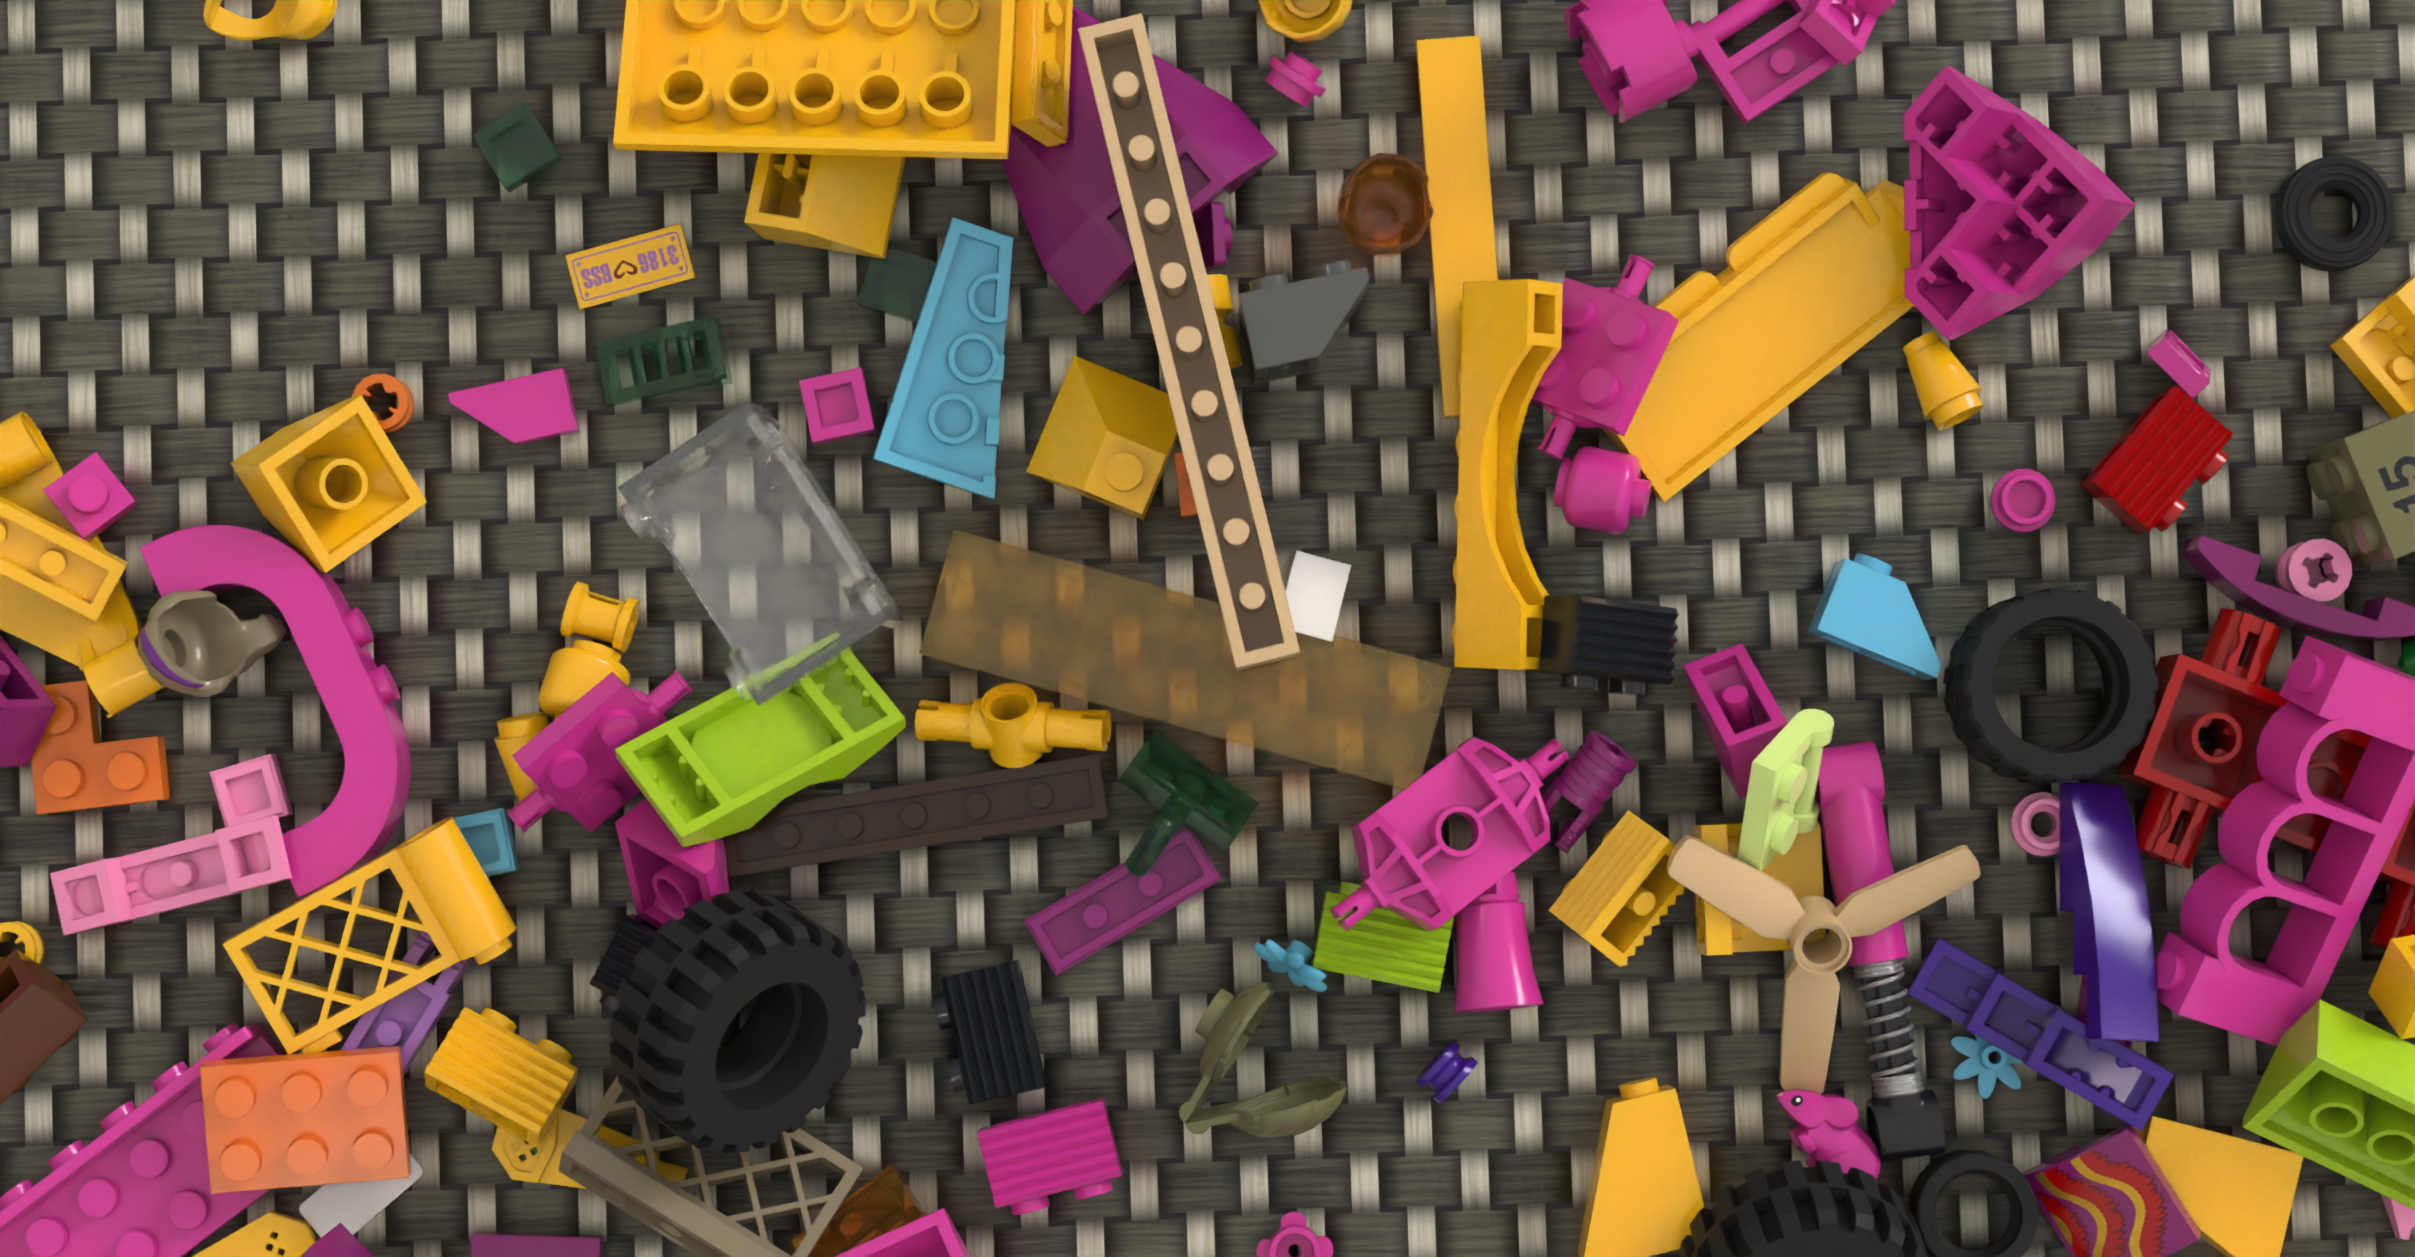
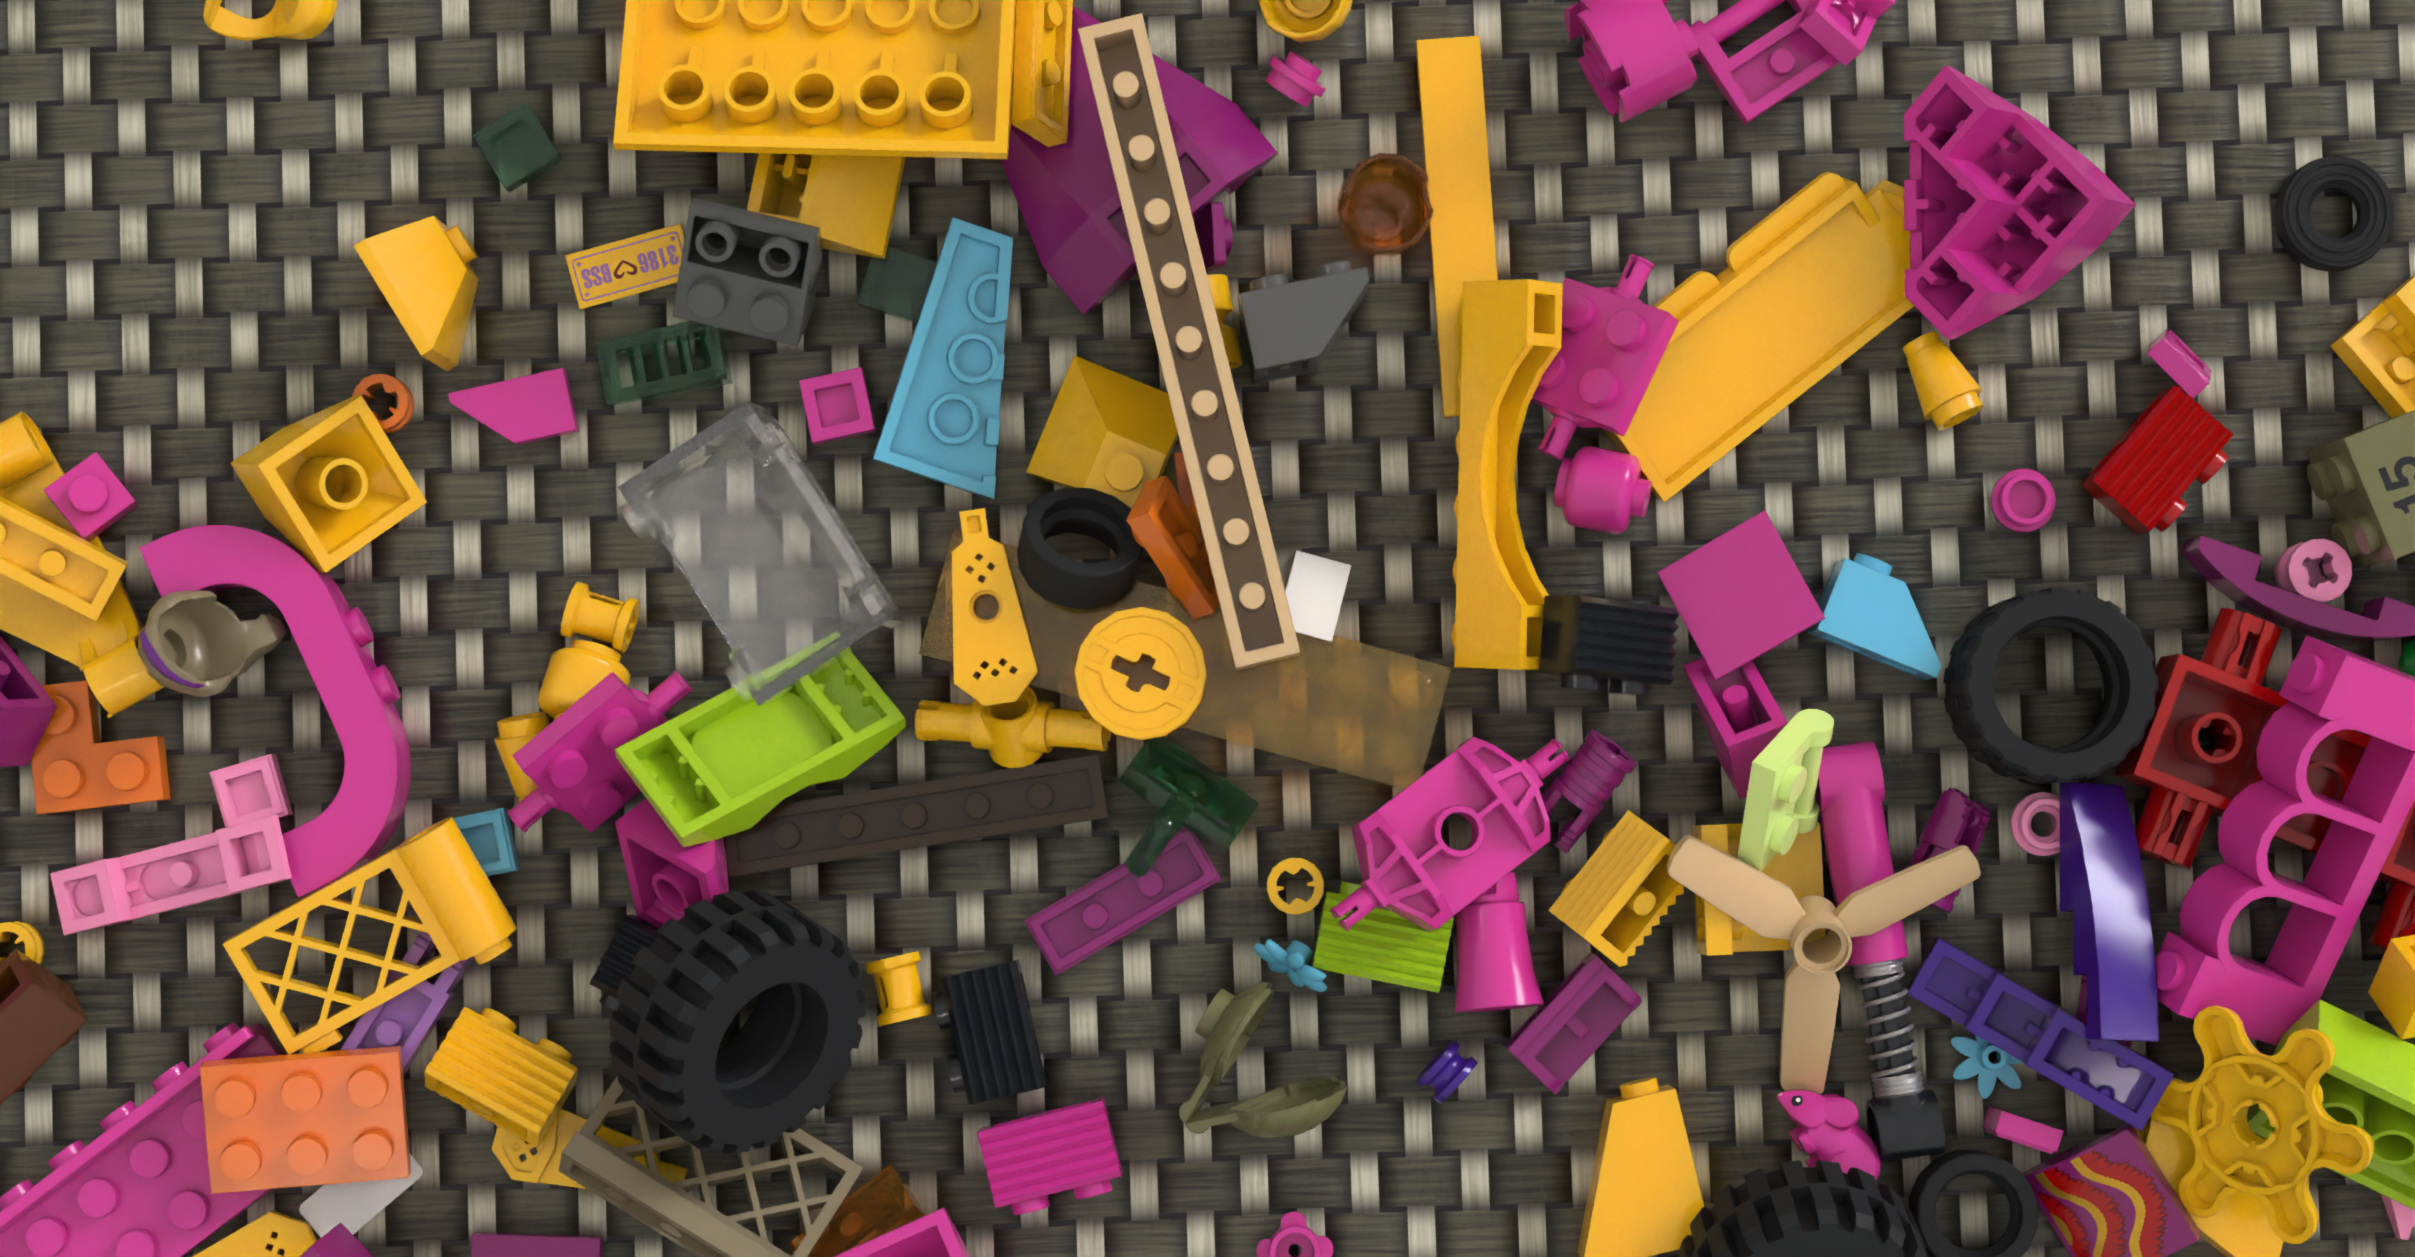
none -> yellow slope [354,216,479,372]
none -> dark grey slope [672,197,822,347]
none -> yellow bush [865,951,934,1027]
none -> yellow piece [952,508,1038,706]
none -> black tyre [1017,487,1144,609]
none -> yellow piece [1075,607,1207,740]
none -> orange plate [1126,475,1219,619]
none -> yellow bush [1266,857,1324,915]
none -> magenta hinge [1503,953,1643,1095]
none -> dark pink piece [1657,510,1825,681]
none -> magenta hinge [1907,788,1991,914]
none -> dark pink tile [1982,1106,2064,1154]
none -> yellow plate [2150,1005,2374,1244]

